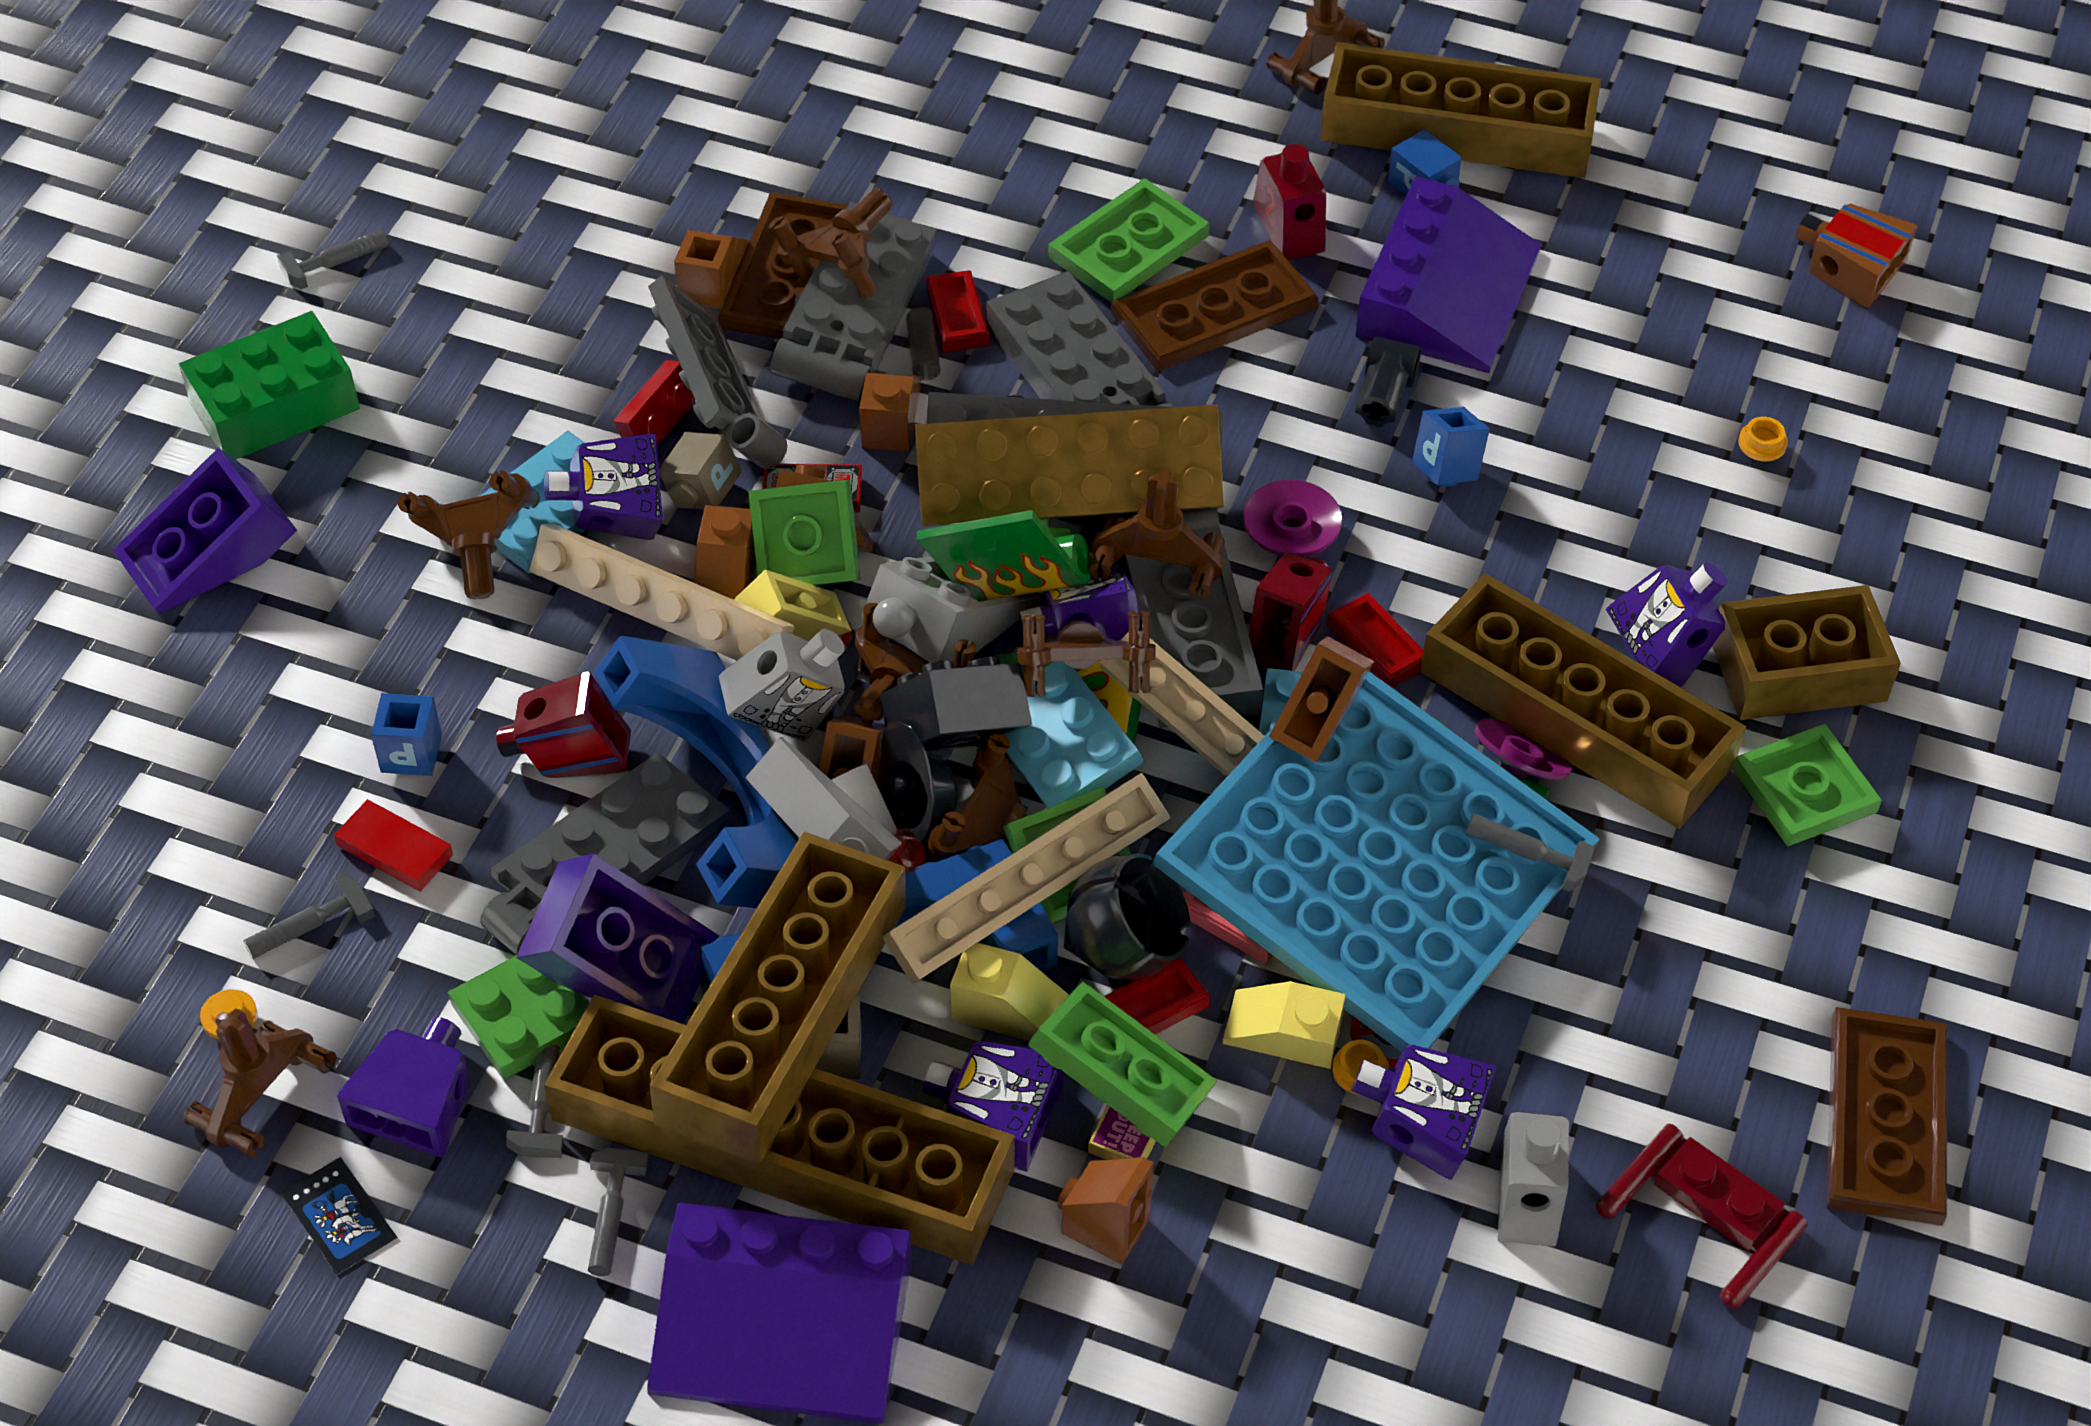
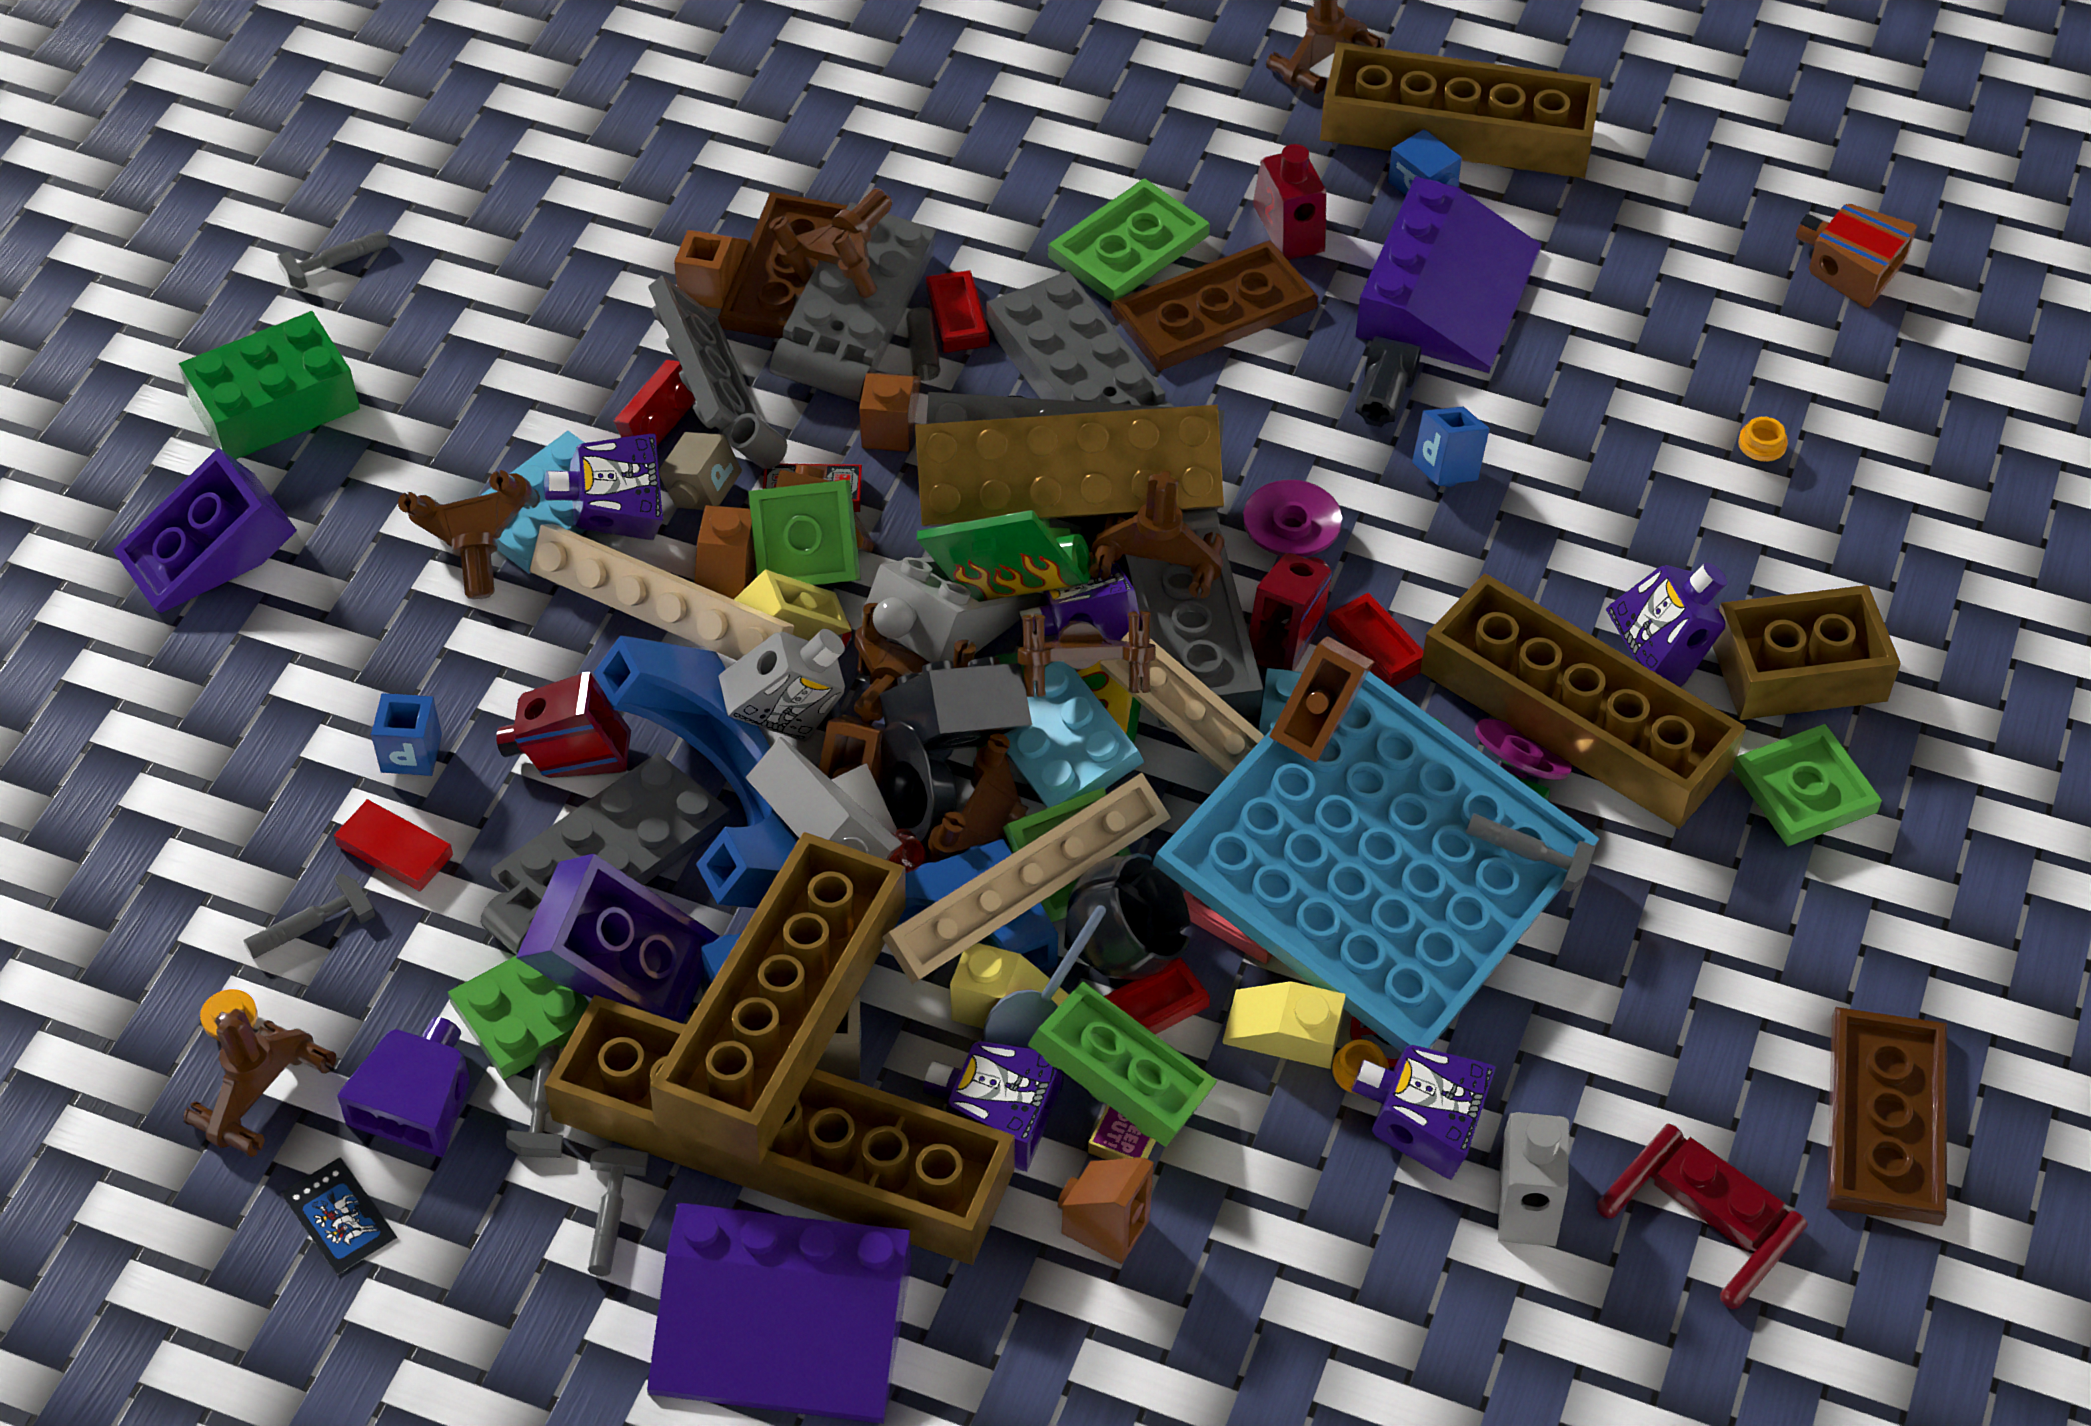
none -> sand blue piece [984,905,1106,1049]

